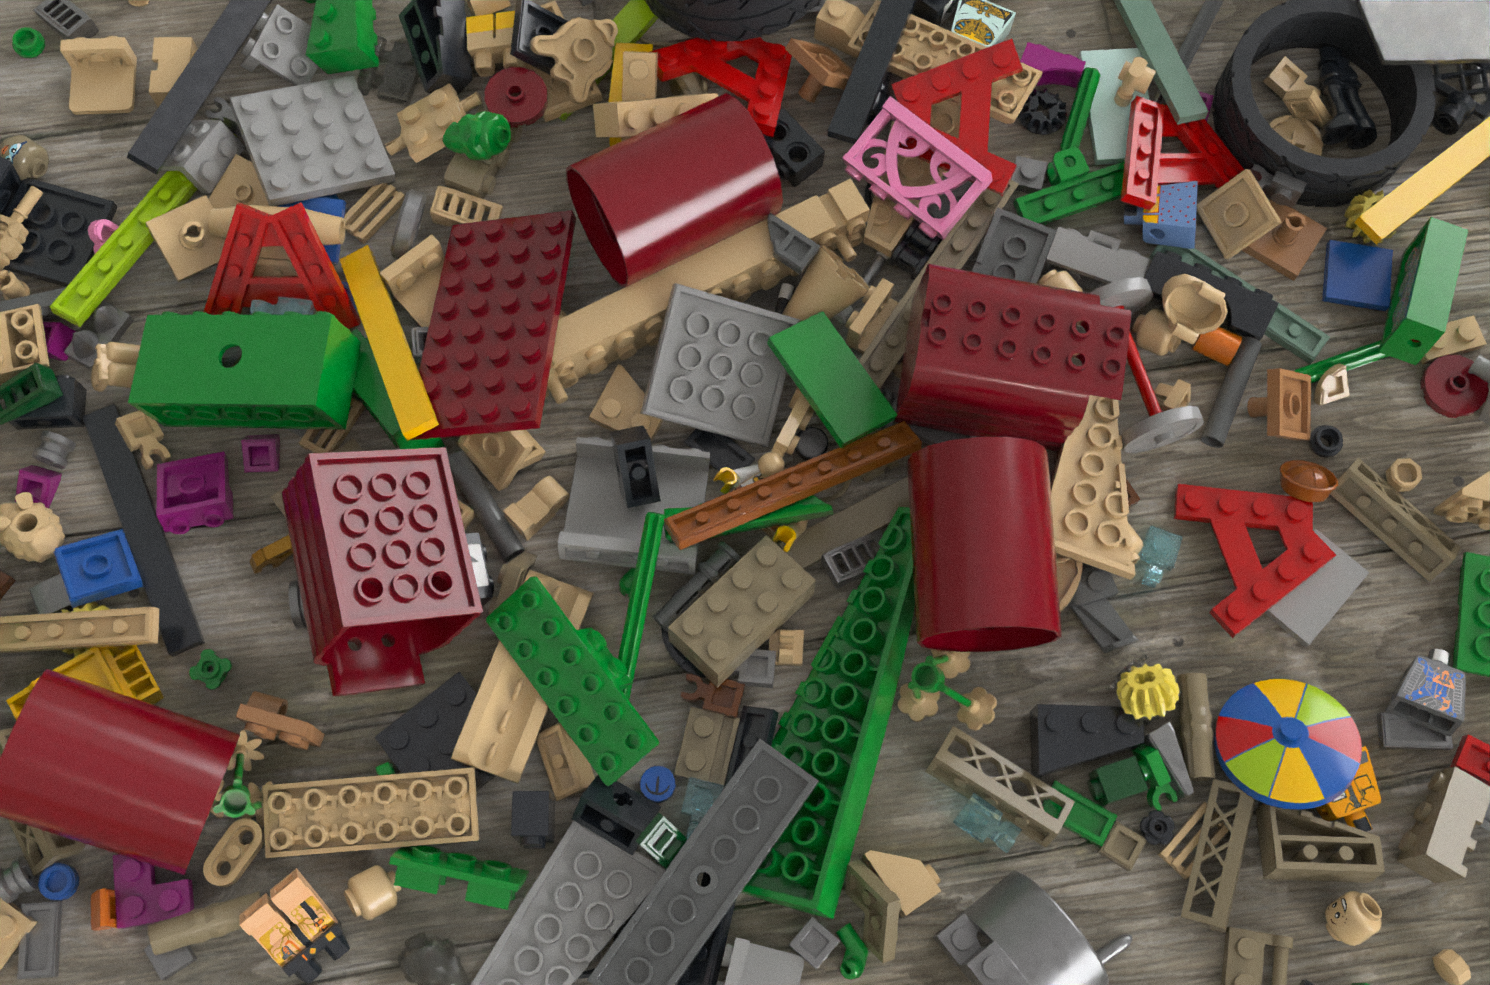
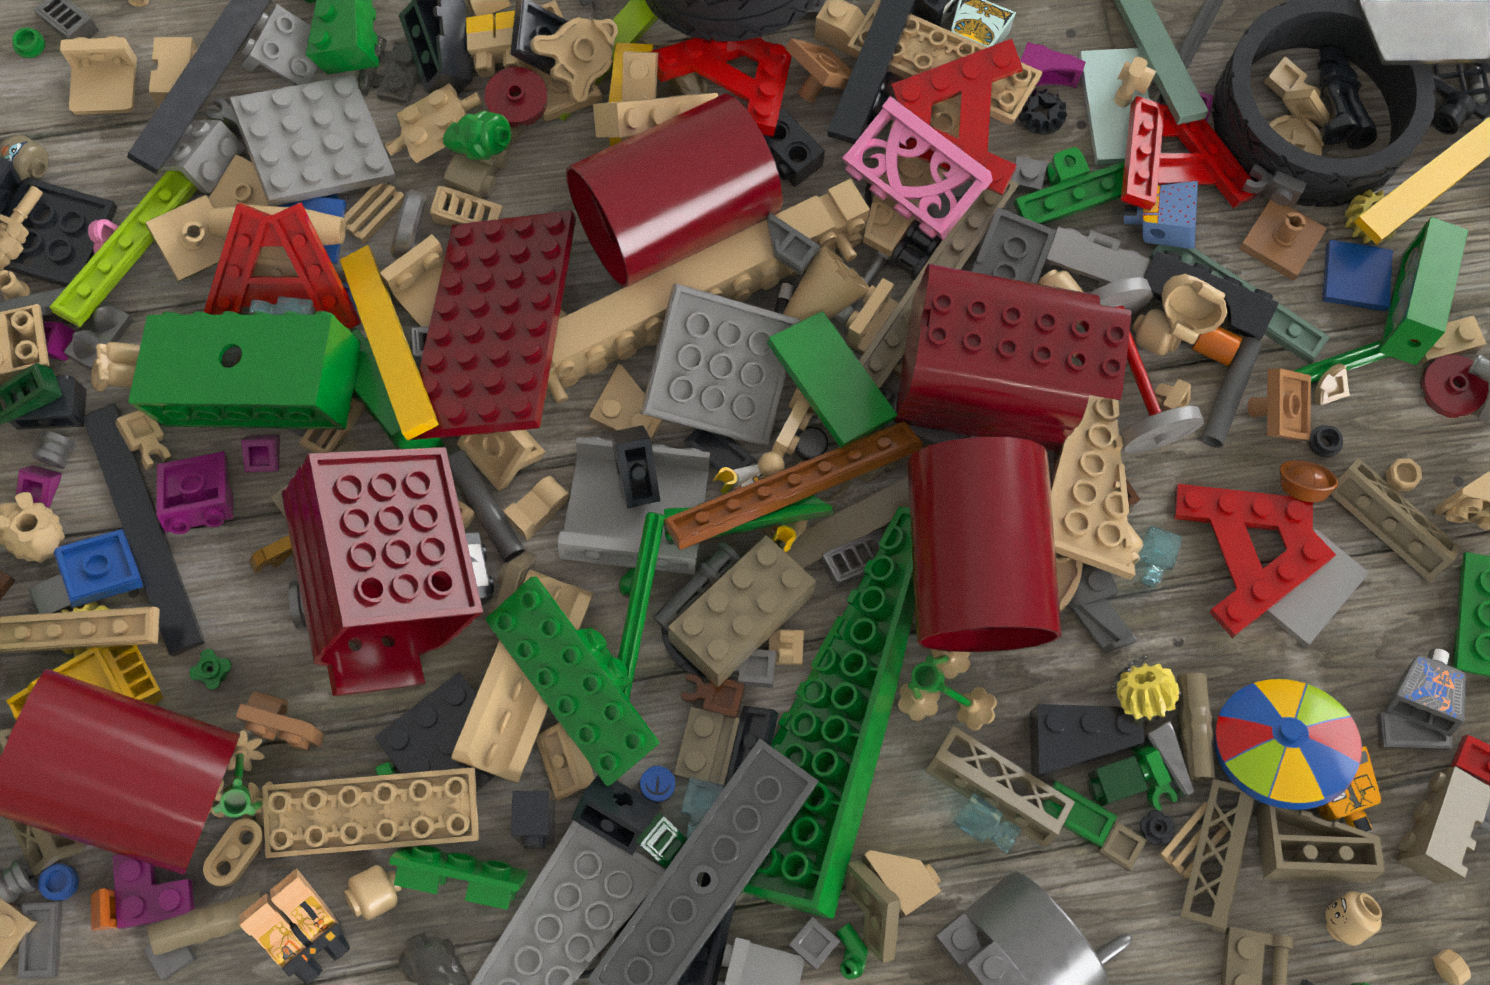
green axle [1059,67,1101,151] -> none
tan plate [1197,169,1282,259] -> none

